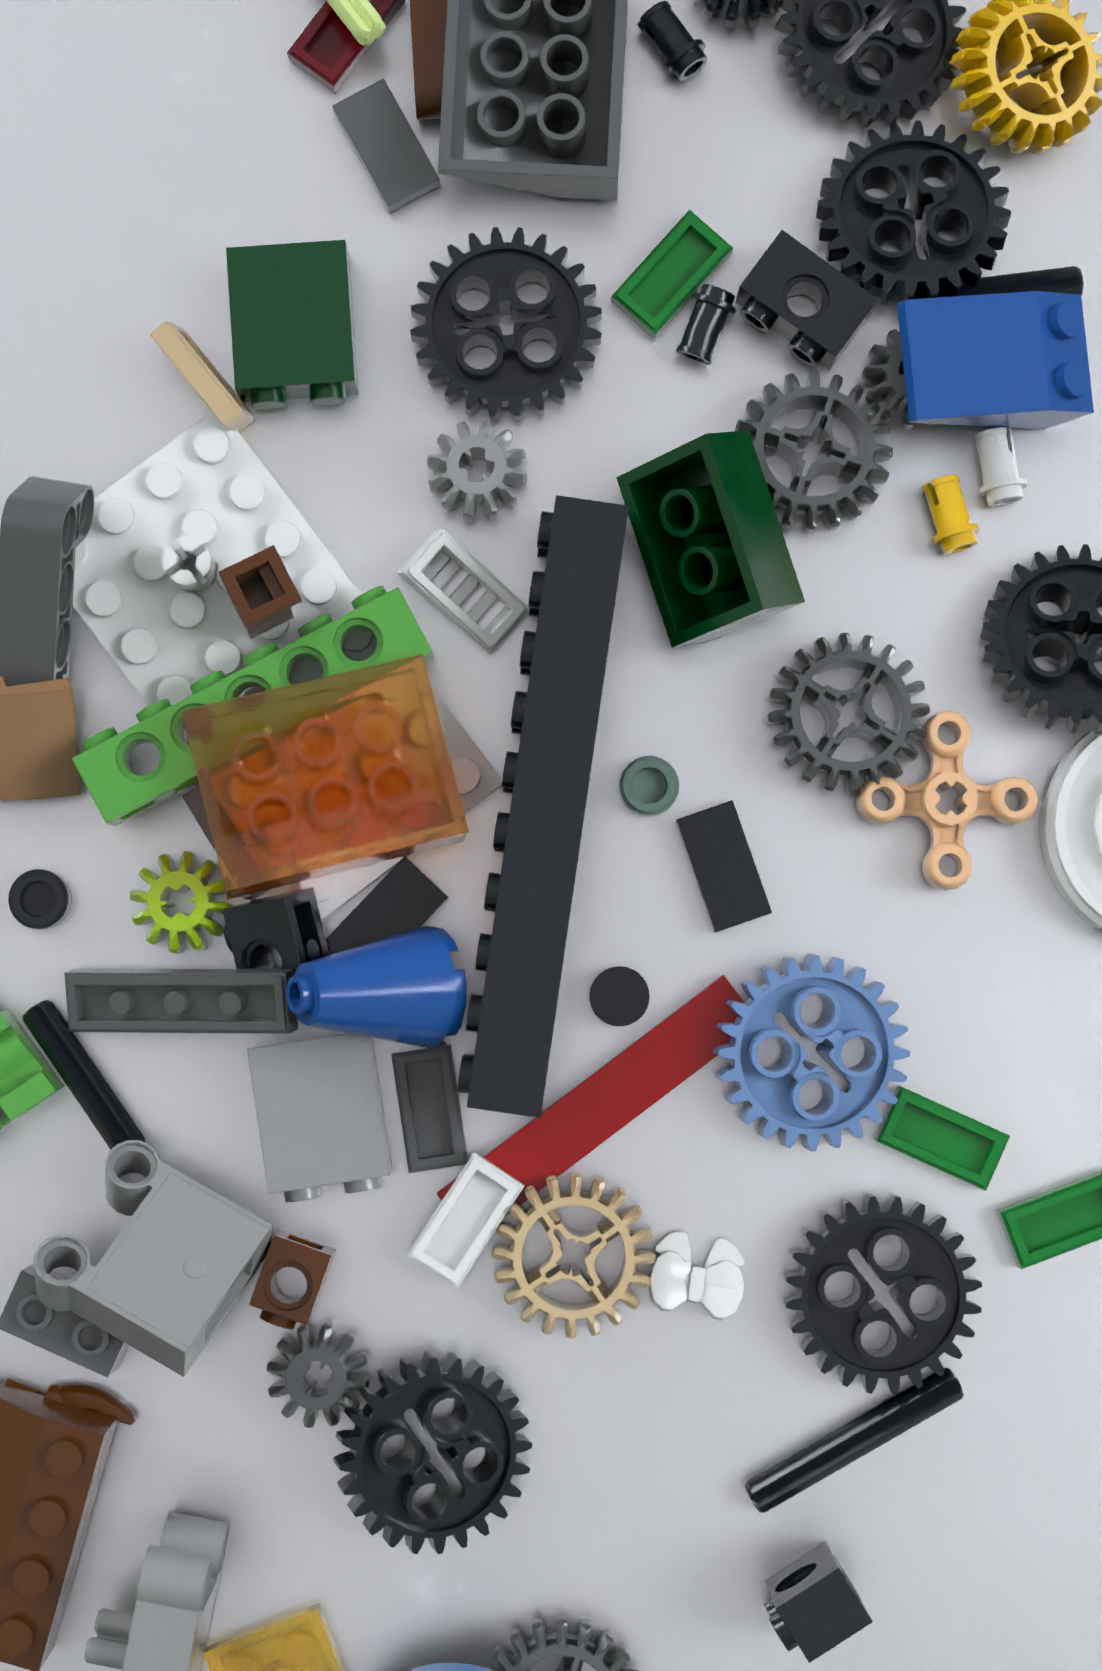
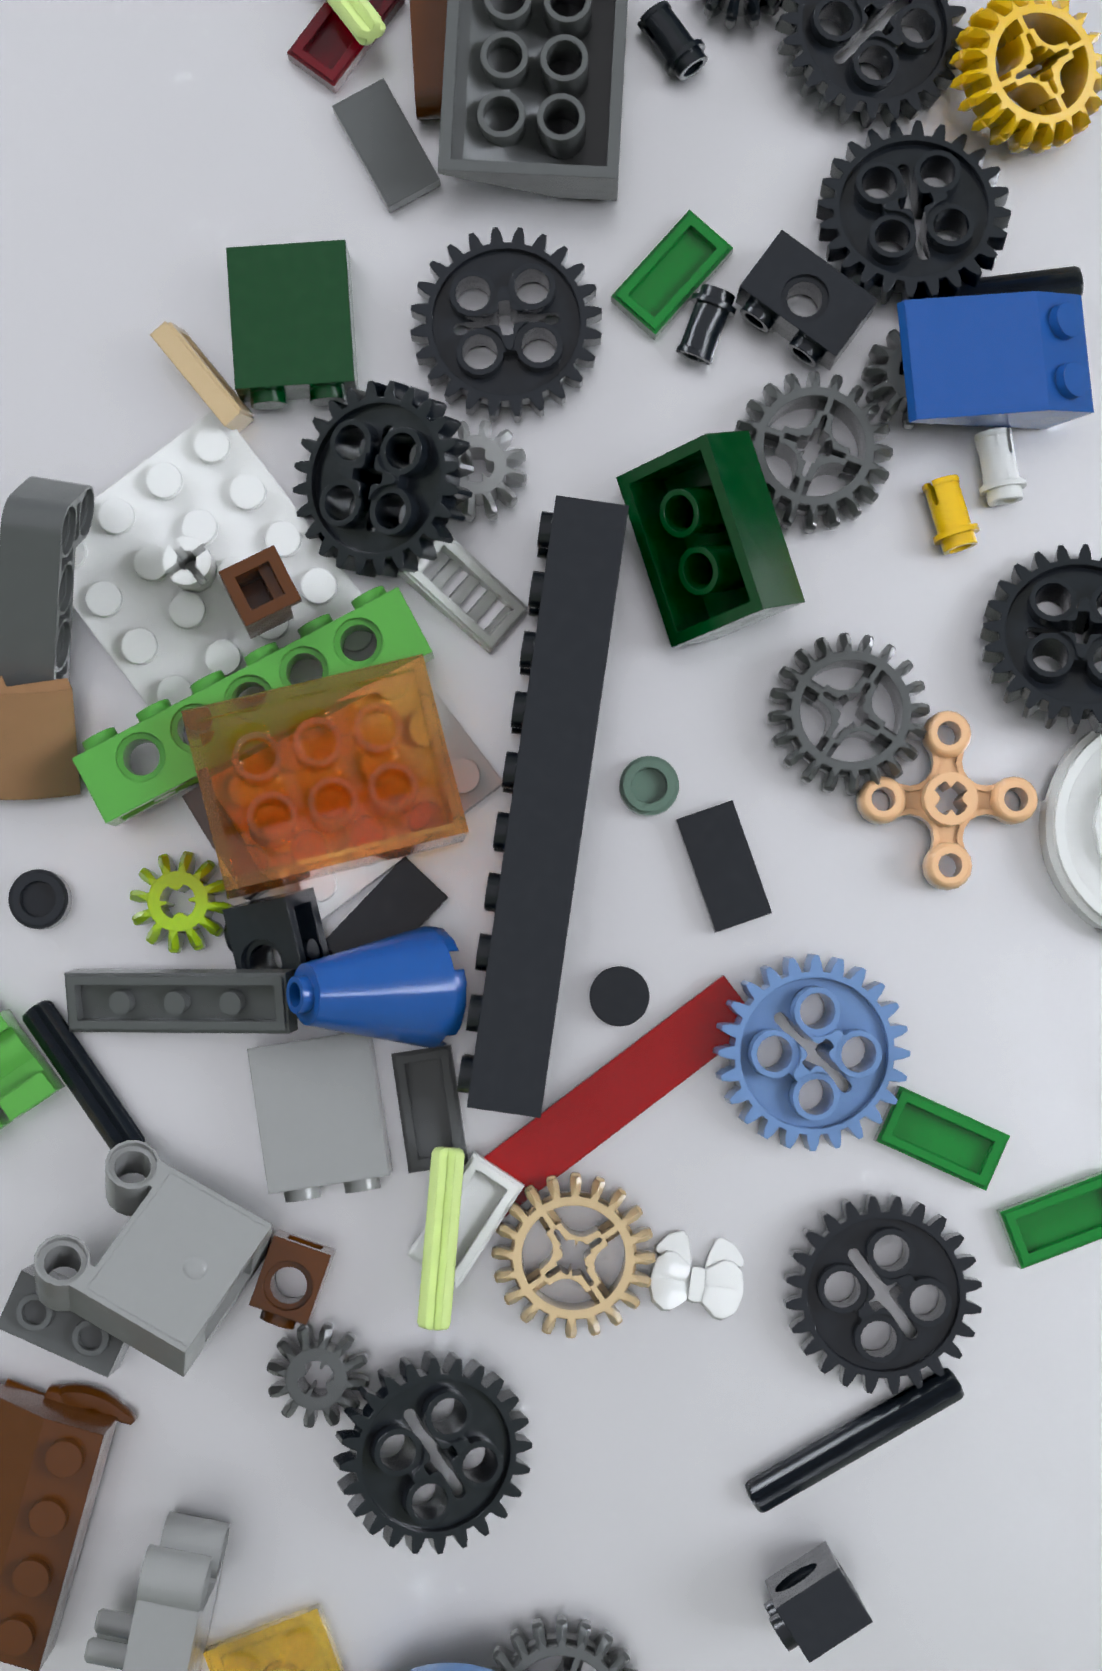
none -> black gear [293,381,474,578]
none -> yellowish green axle [417,1146,465,1331]

